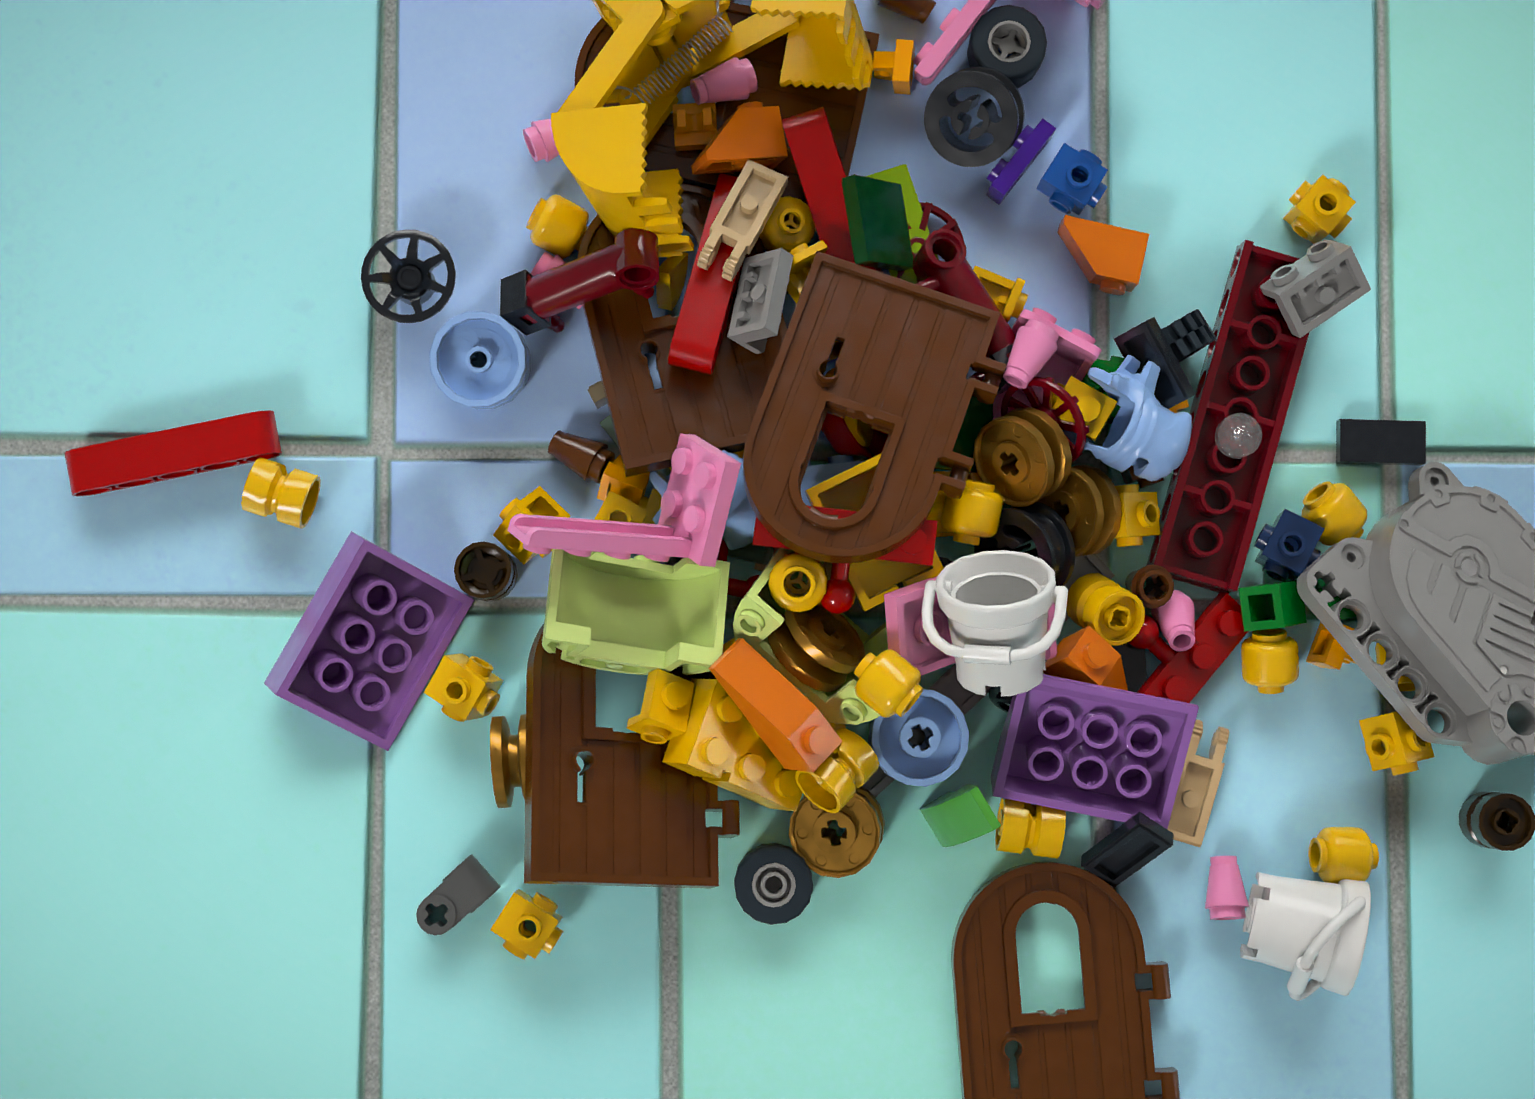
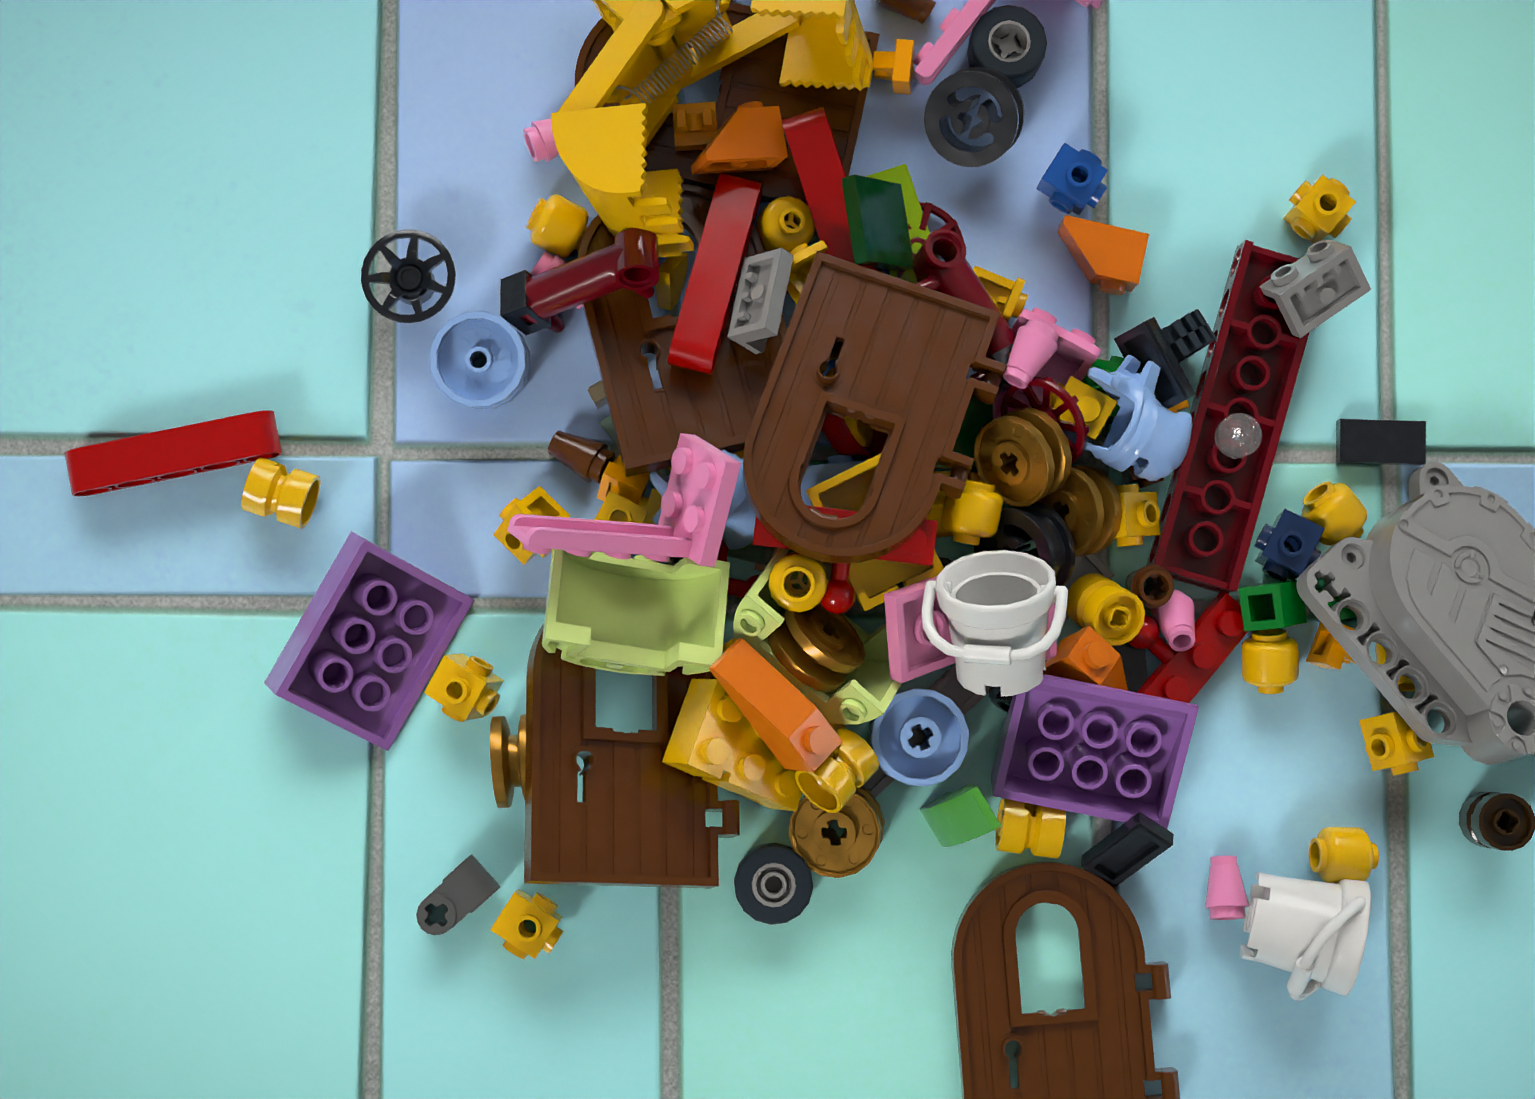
dark brown wheel [454,541,518,602] -> none
yellow bracket [626,668,695,744] -> none
bright pink cone [690,57,757,105] -> none
tan hinge [697,160,788,281] -> none
yellow head [854,650,923,718] -> none
dark purple plate [986,118,1056,205] -> none
tan hinge [1167,719,1229,847] -> none

